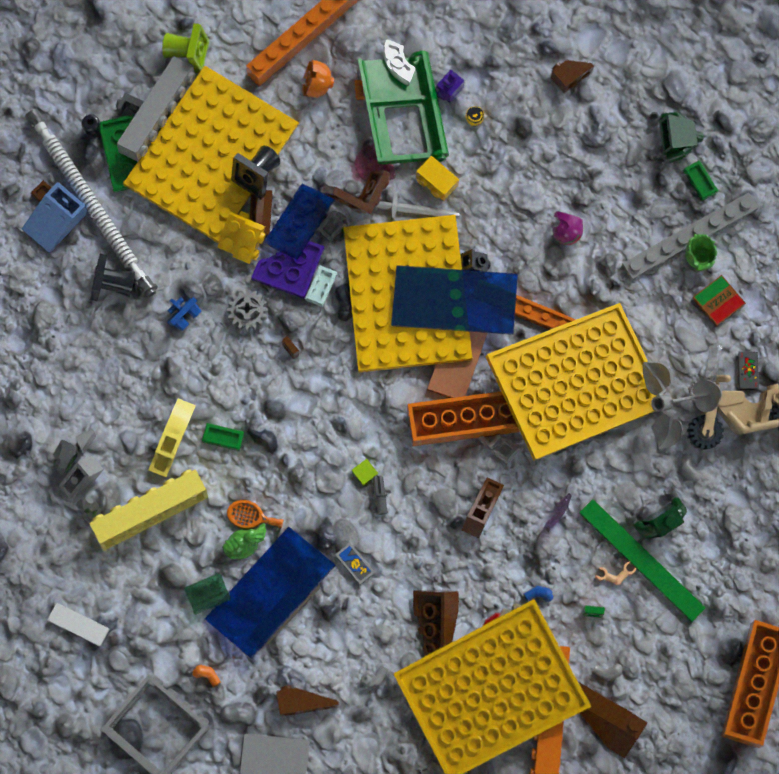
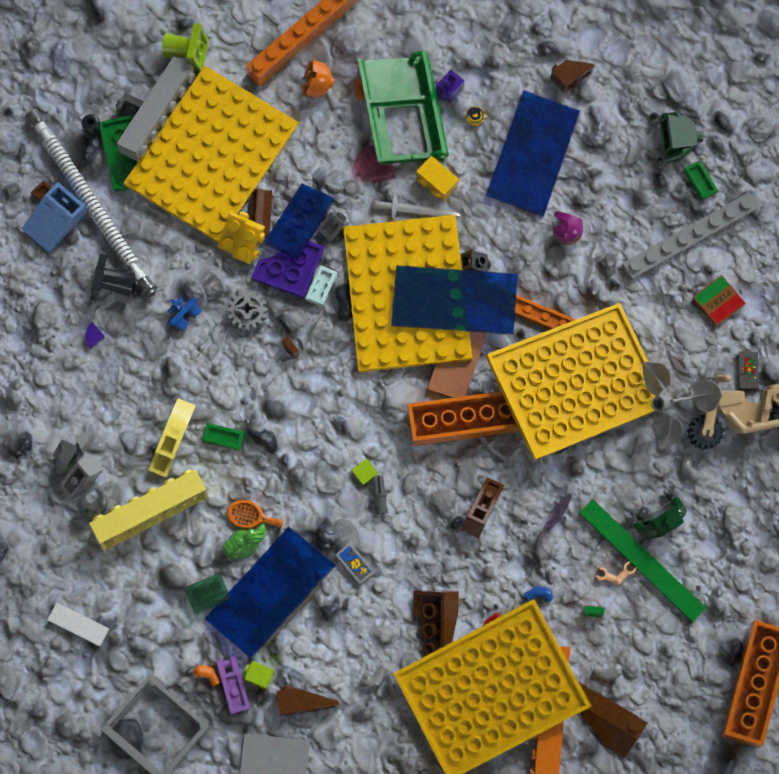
black plant [231,145,280,200] -> none
reddish brown bracket [321,170,391,214] -> none
white tile [383,40,415,85] -> none
bright green hair [685,234,717,271] -> none
none -> dark purple tile [85,322,105,349]
none -> medium lavender plate [217,655,250,715]
none -> lime brick [243,660,275,691]
none -> clear blue piece [486,90,580,217]

